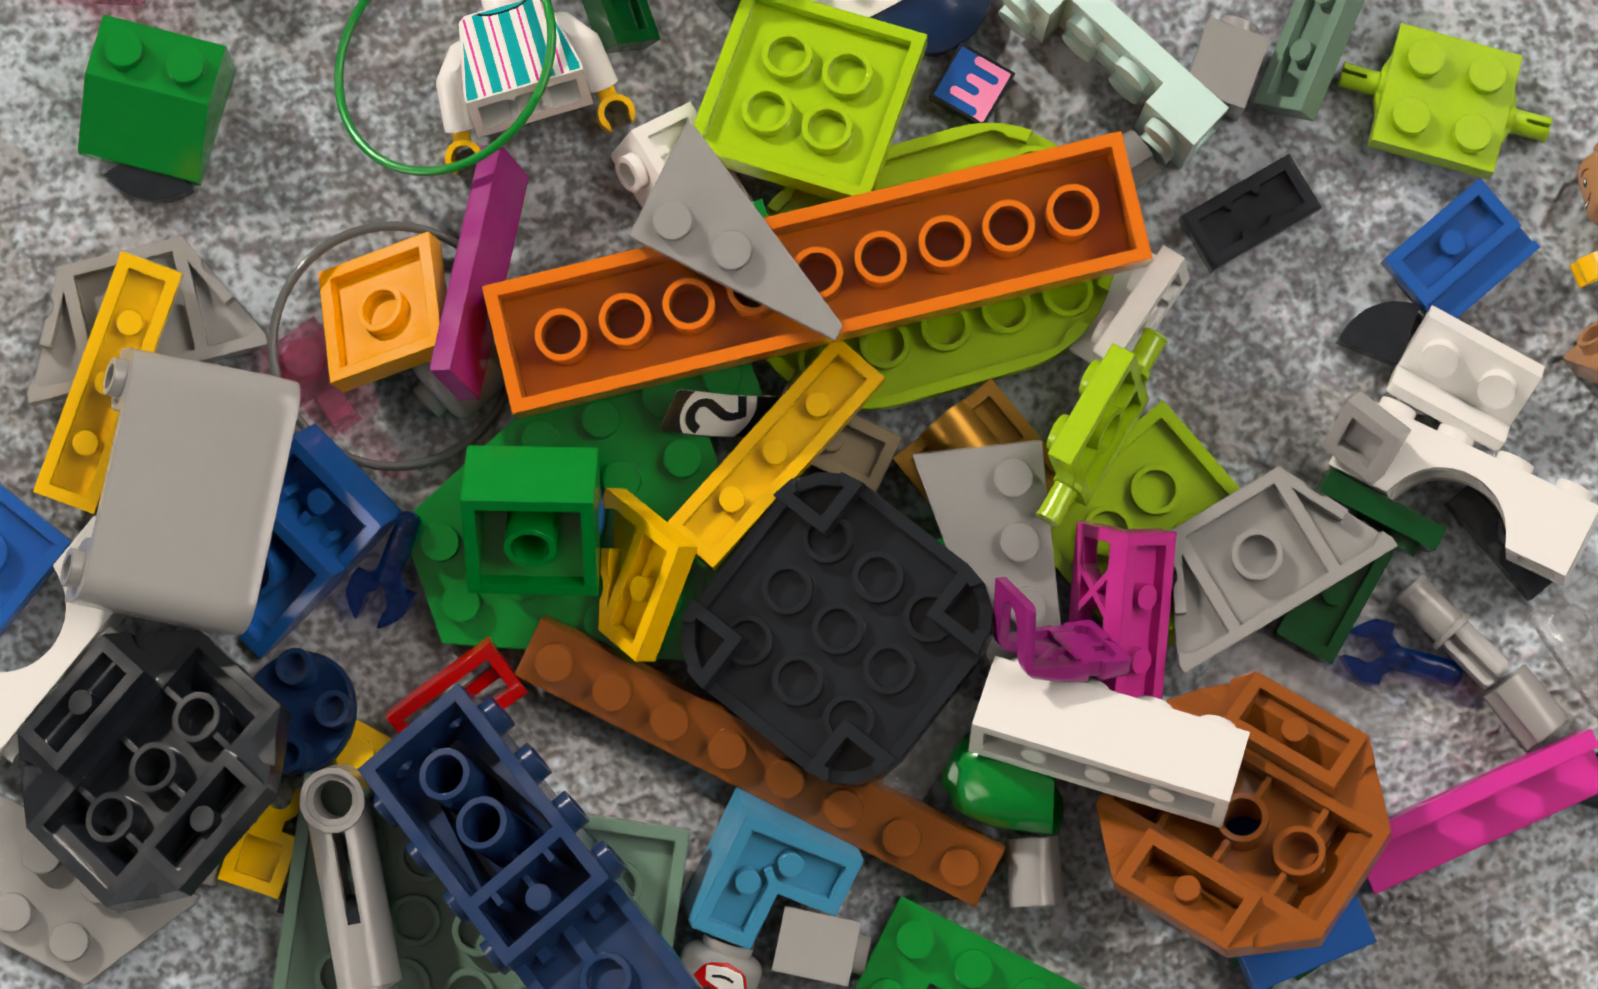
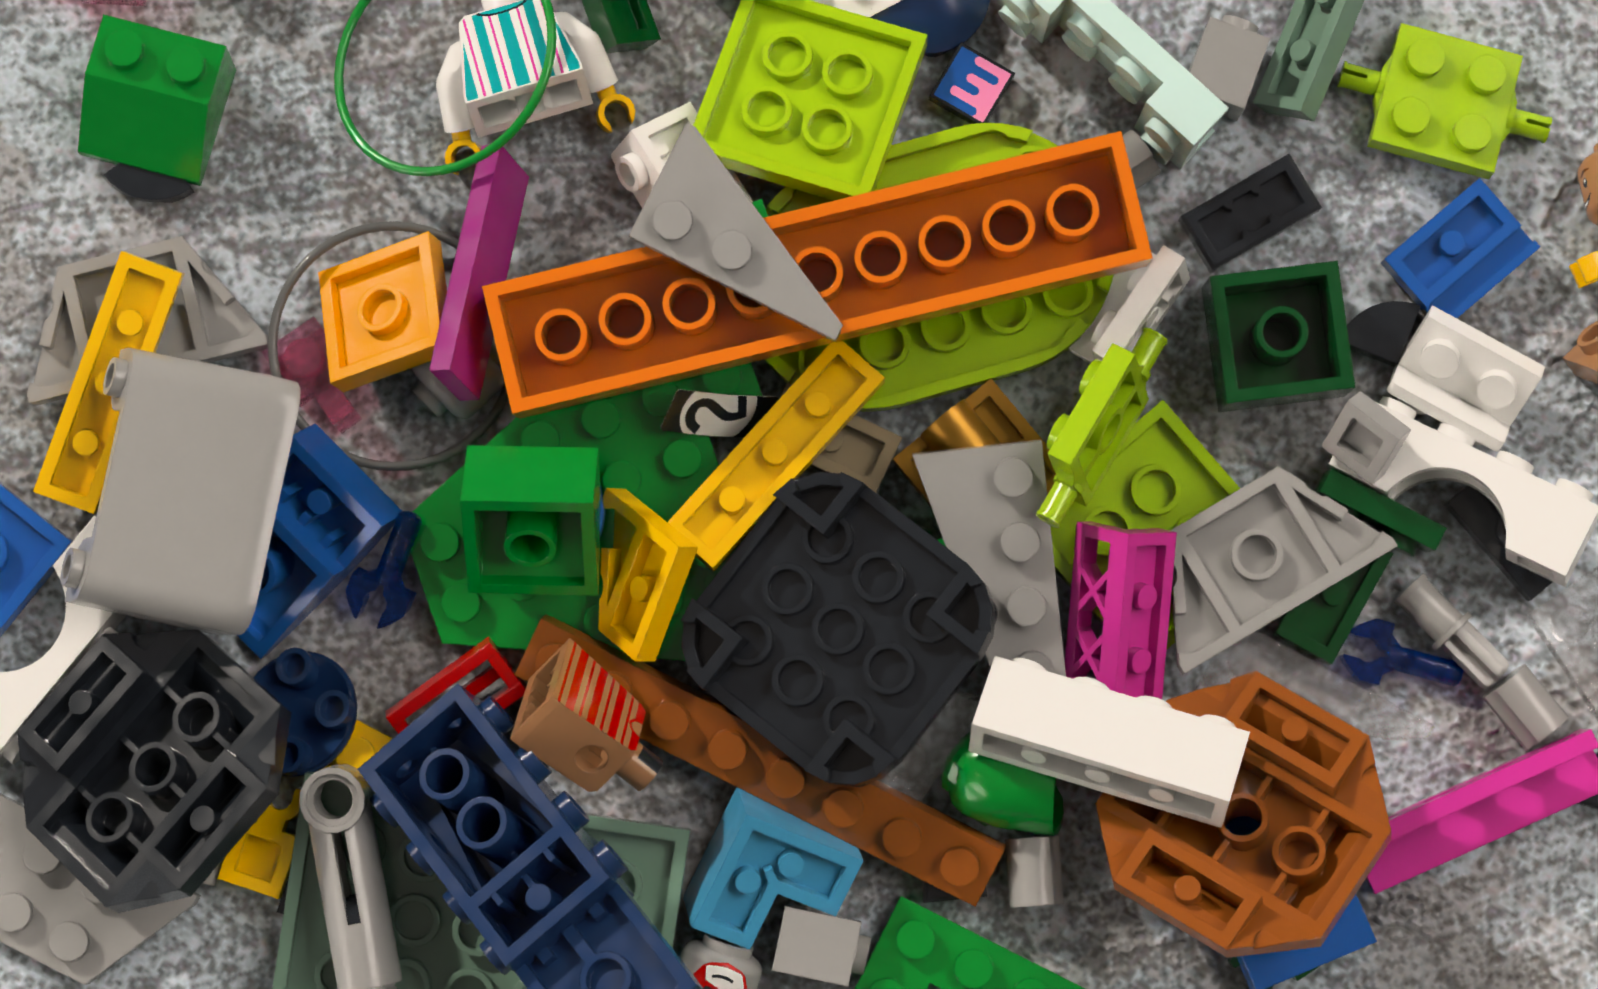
magenta piece [993,577,1132,682] -> none
none -> medium nougat torso [510,638,663,792]
none -> dark green brick [1201,260,1356,413]

